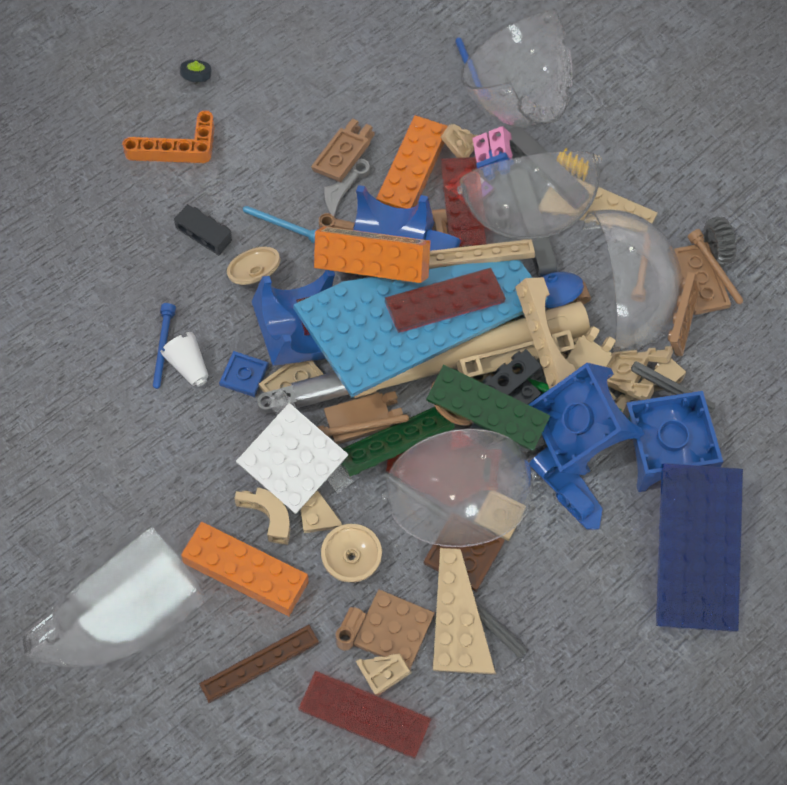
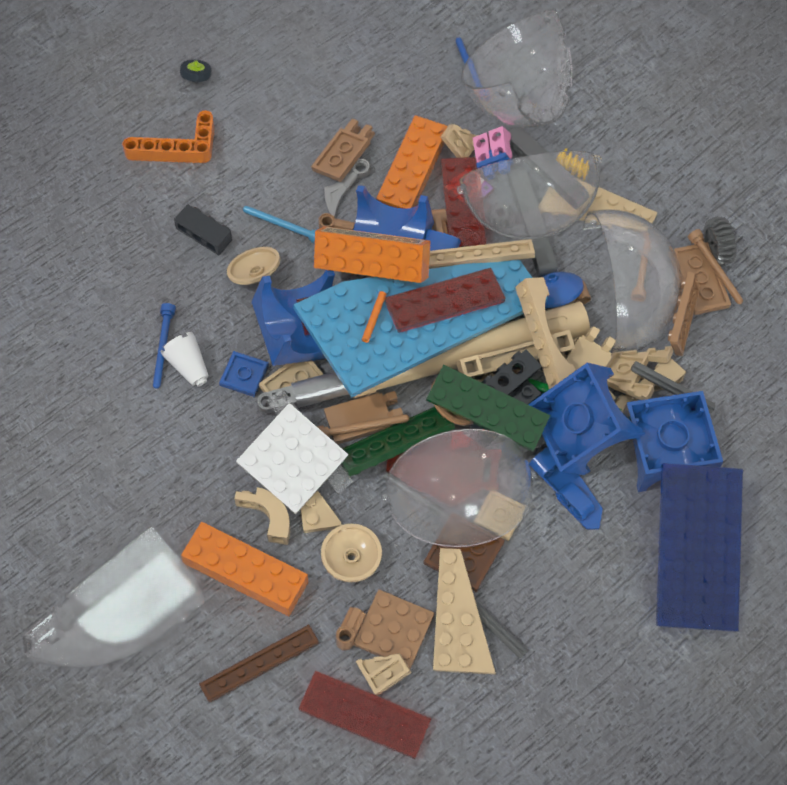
none -> orange piece [361,291,386,343]

